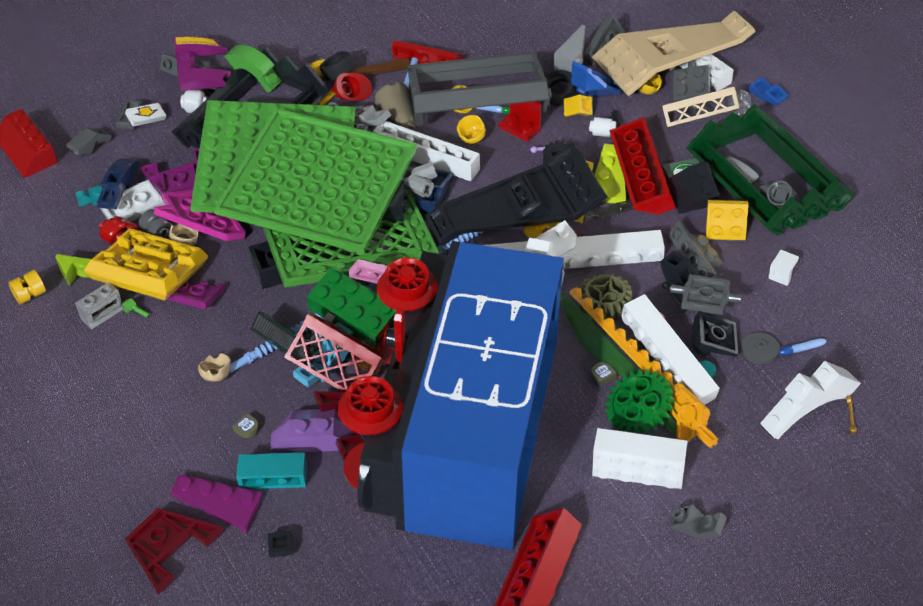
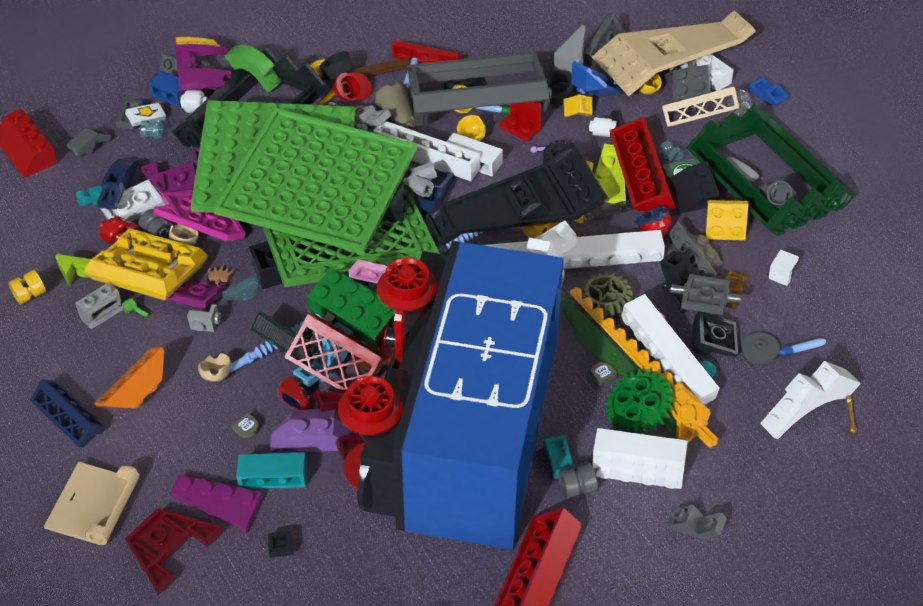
none -> dark blue fence [30,379,106,447]
none -> tan door [44,462,140,545]
none -> orange wedge [94,347,164,408]
none -> clear light blue wheel [140,120,163,139]
none -> blue brick [149,71,187,107]
none -> light grey bracket [187,304,221,332]
none -> nougat piece [208,266,234,285]
none -> clear light blue tile [222,274,259,302]
none -> red rock [278,377,311,410]
none -> black hinge [444,77,485,90]
none -> white brick [446,133,503,177]
none -> teal plate [543,435,575,479]
none -> dark grey wheel [559,463,598,498]
none -> hair [635,205,672,238]
none -> clear light blue wheel [658,140,684,163]
none -> clear orange slope [725,271,748,310]

